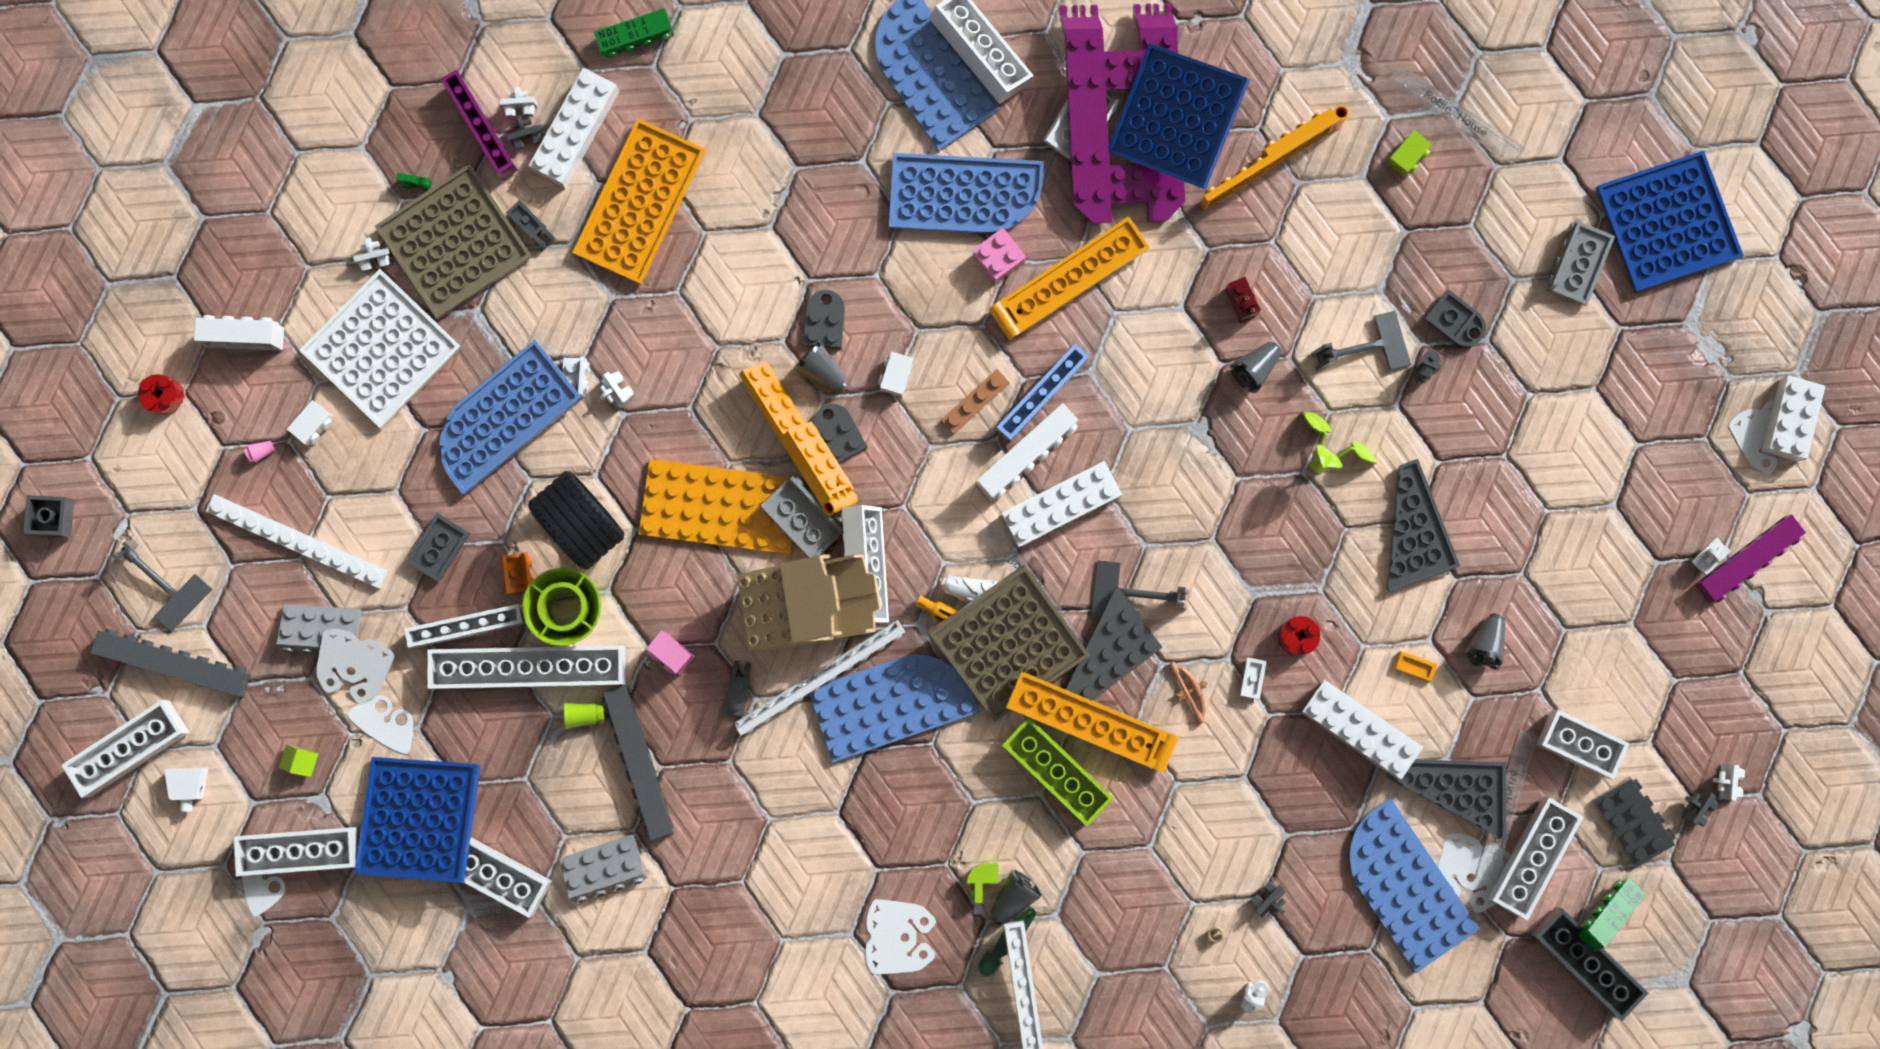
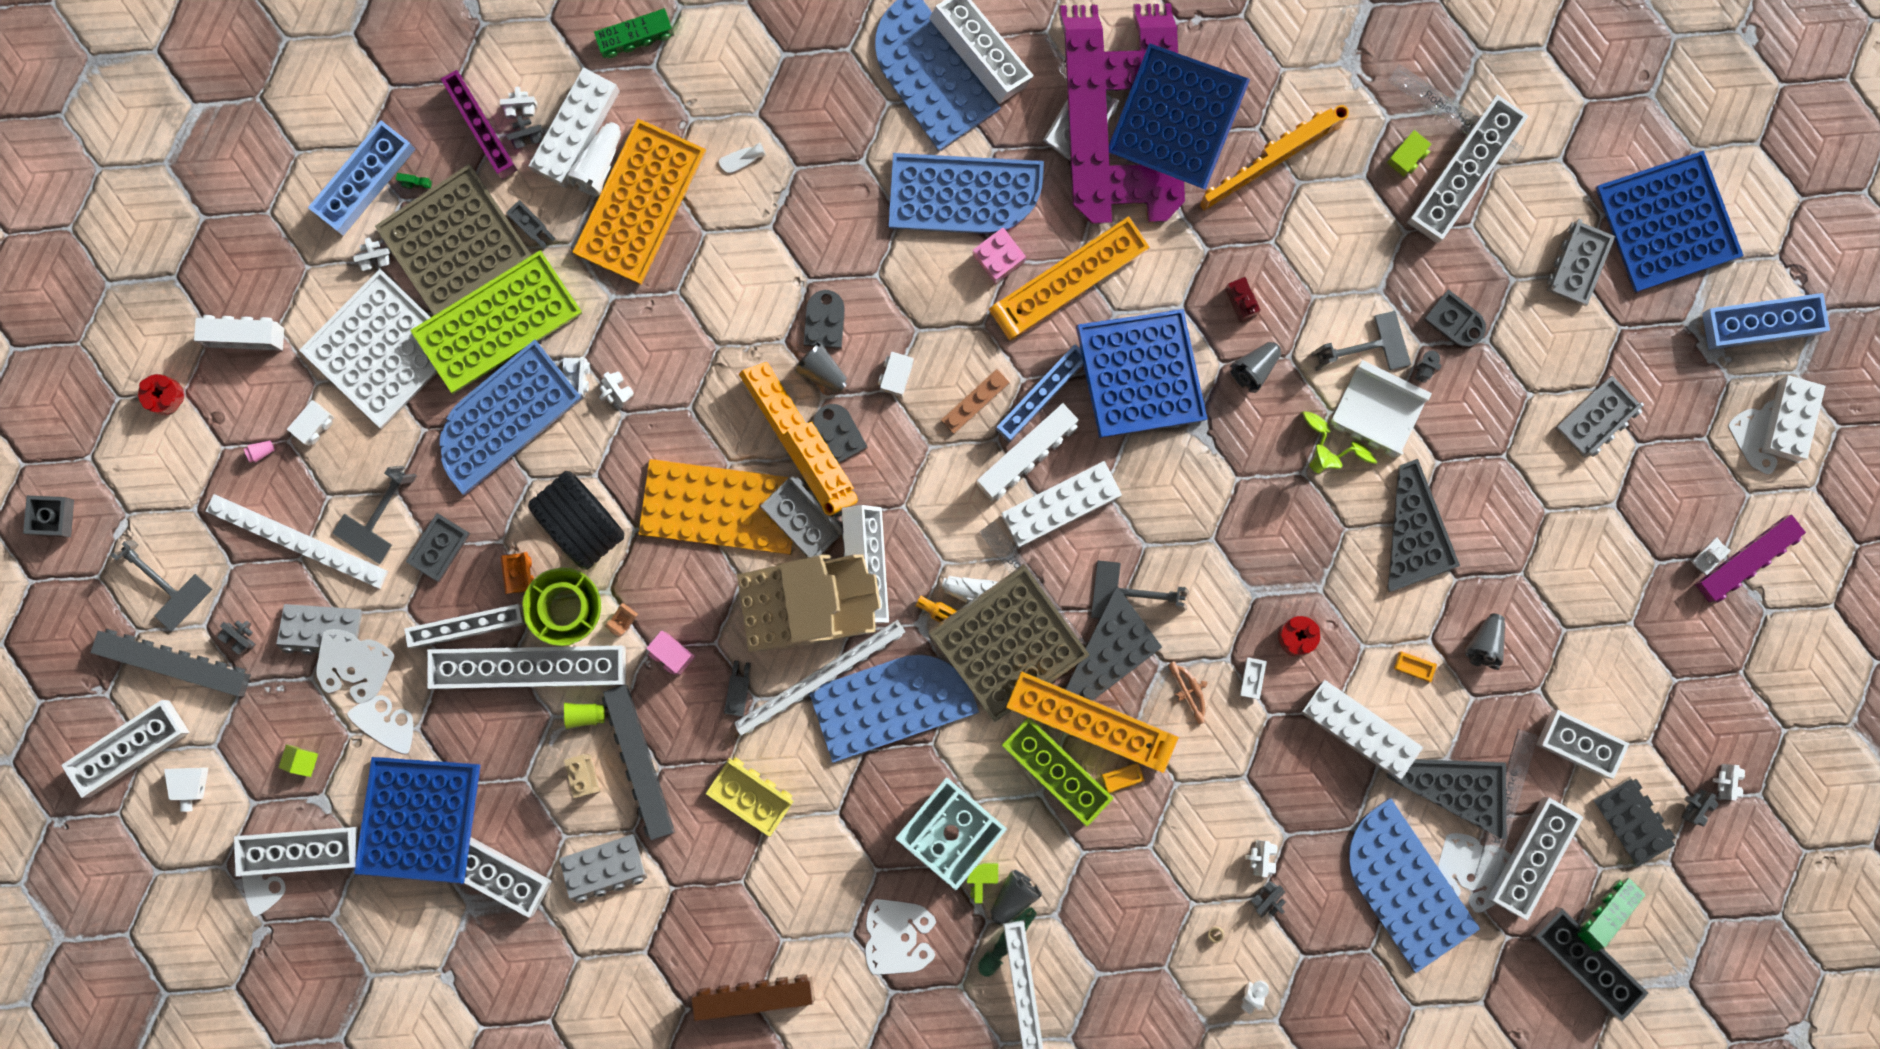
none -> dark grey hips [217,621,256,655]
none -> light blue brick [308,120,415,236]
none -> dark grey piece [333,465,417,564]
none -> lime plate [410,250,583,395]
none -> tan window [564,754,600,798]
none -> white cone [565,122,621,196]
none -> nougat bracket [605,603,638,637]
none -> reddish brown brick [692,974,815,1021]
none -> light yellow bracket [706,757,794,837]
none -> white piece [719,143,766,173]
none -> light aqua piece [895,777,1007,890]
none -> blue plate [1076,309,1207,438]
none -> light orange tile [1102,762,1145,793]
none -> white hips [1245,840,1277,877]
none -> white panel [1330,360,1432,458]
none -> white brick [1407,94,1528,244]
none -> light grey bracket [1556,376,1644,458]
none -> light blue brick [1702,293,1830,350]

